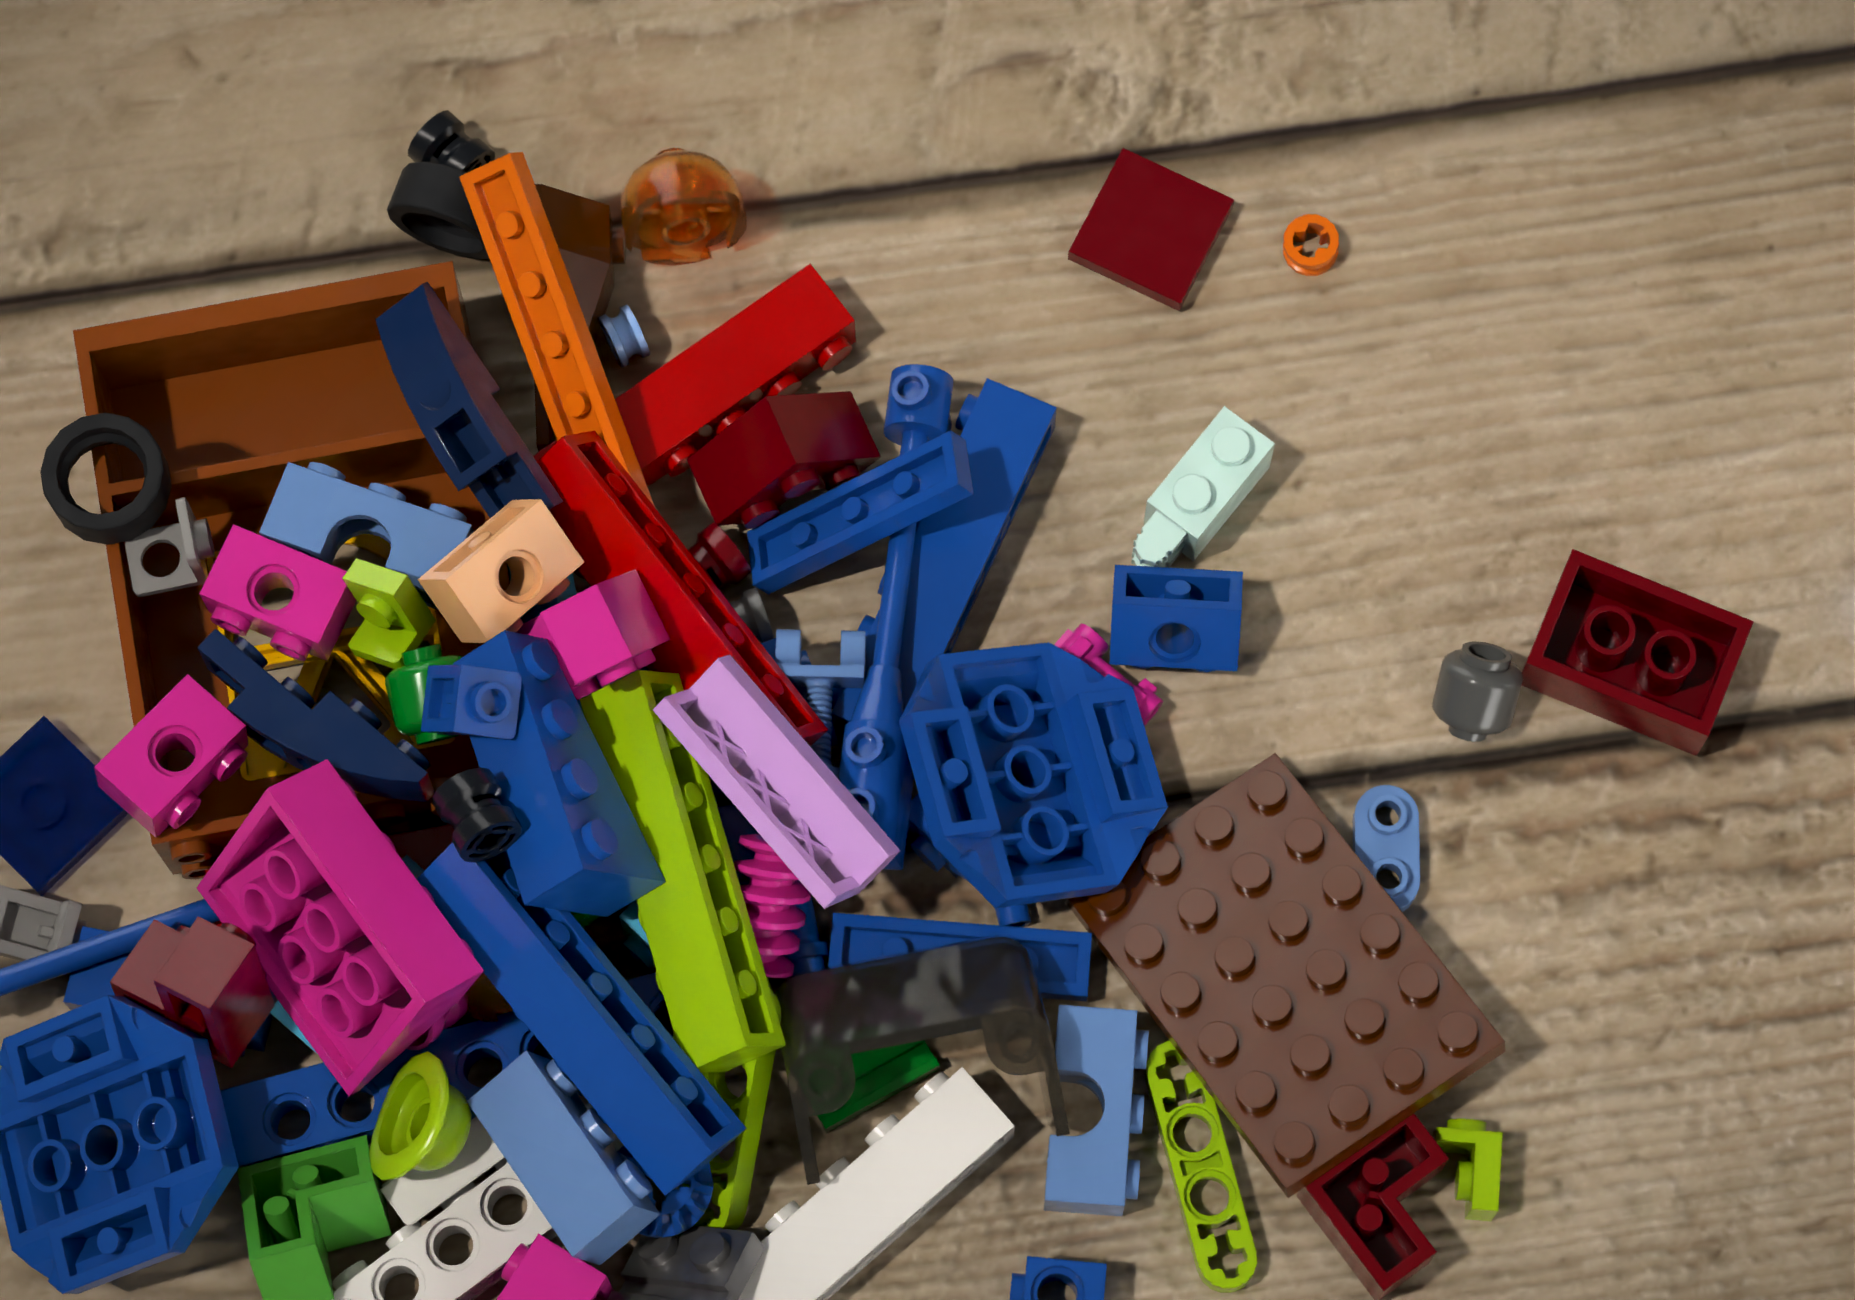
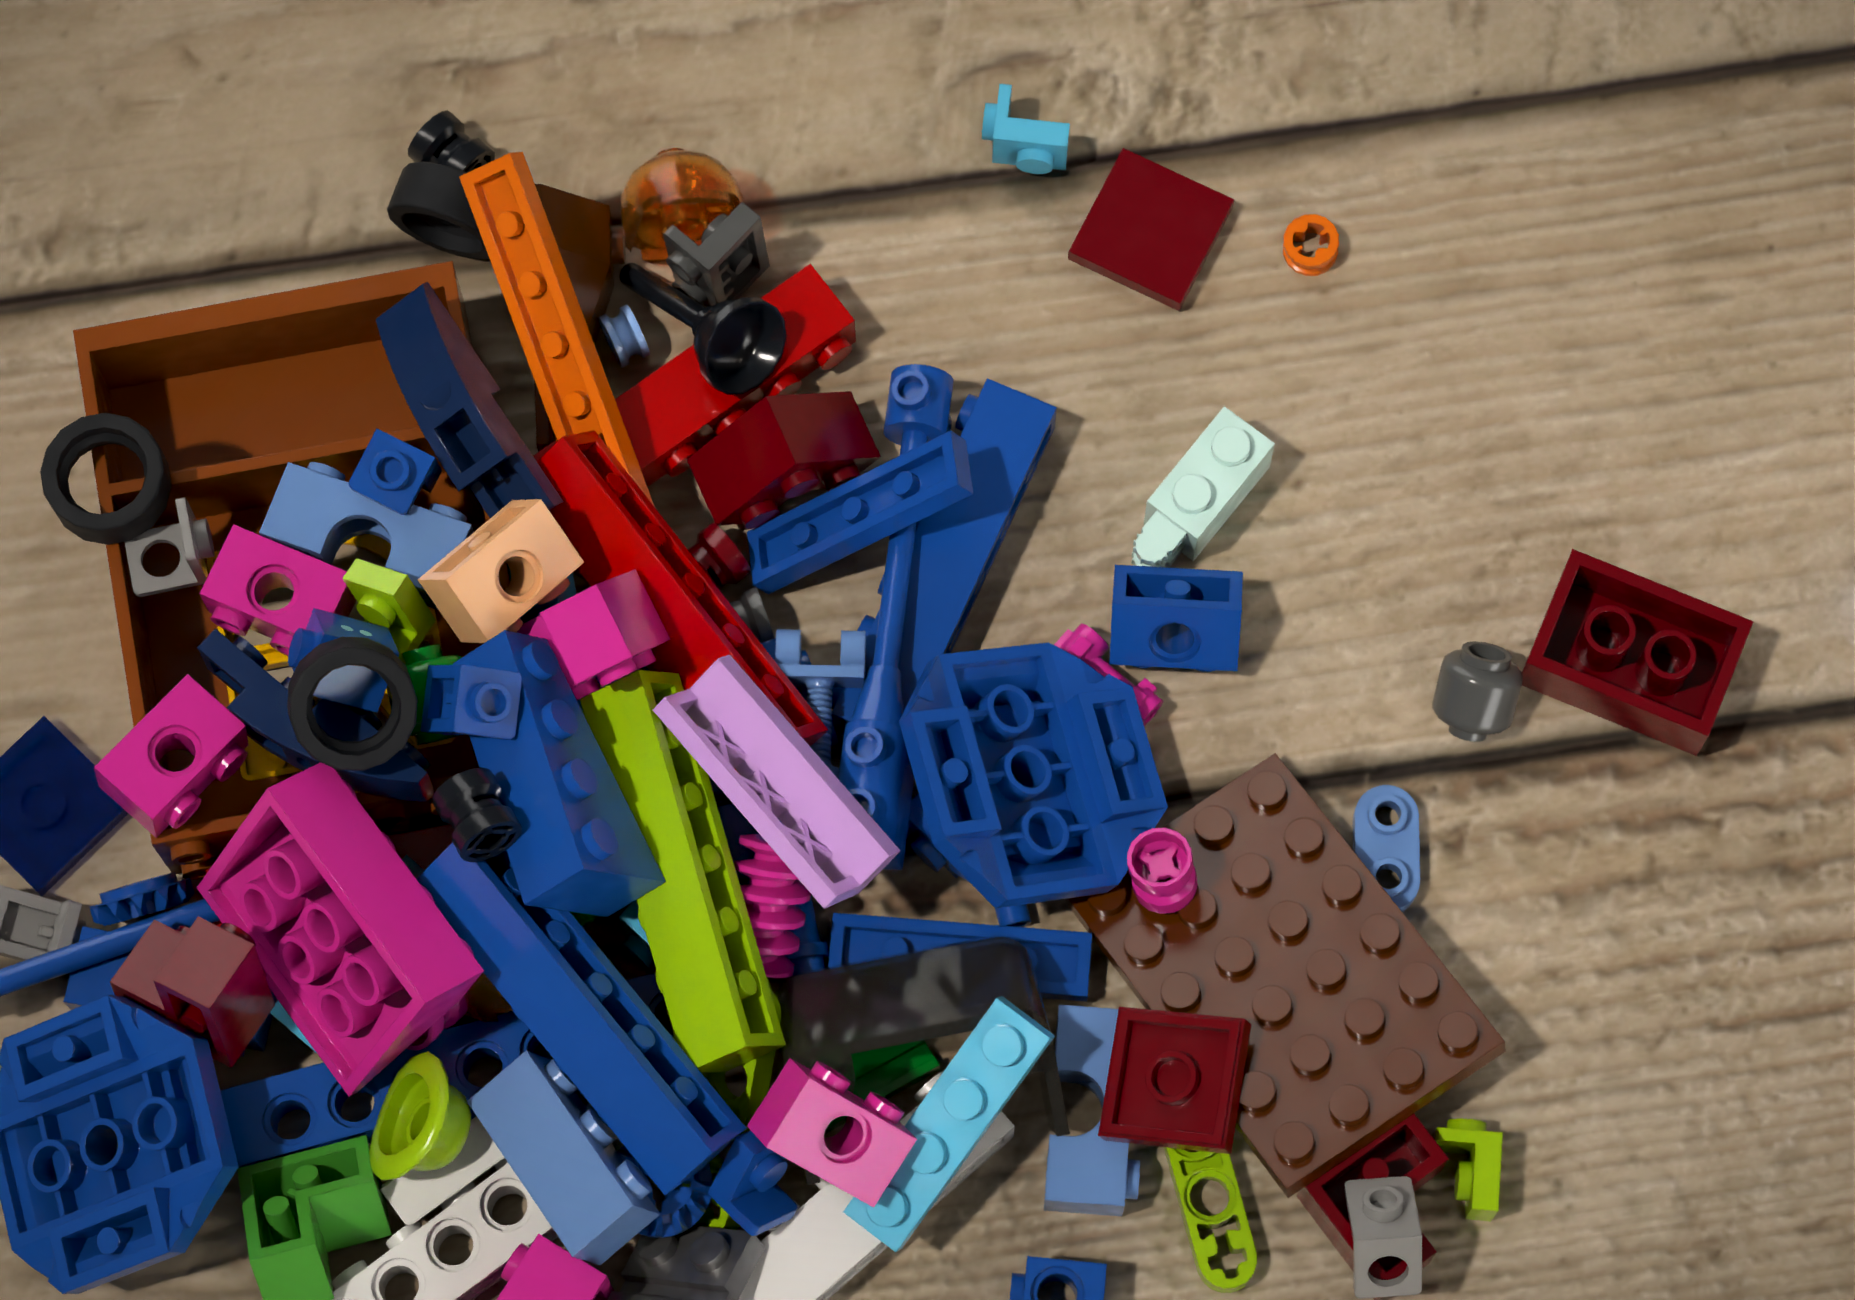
none -> blue gear [89,872,195,926]
none -> black tyre [287,637,418,771]
none -> blue brick [288,608,399,712]
none -> blue bracket [349,429,442,515]
none -> black piece [619,263,787,395]
none -> dark grey bracket [663,202,770,307]
none -> blue bracket [708,1130,798,1236]
none -> brick [747,1058,917,1208]
none -> medium azure plate [843,996,1055,1252]
none -> medium azure bracket [982,84,1070,174]
none -> dark red tile [1098,1007,1251,1154]
none -> dark pink wheel [1127,827,1197,914]
none -> light grey bracket [1345,1176,1422,1299]

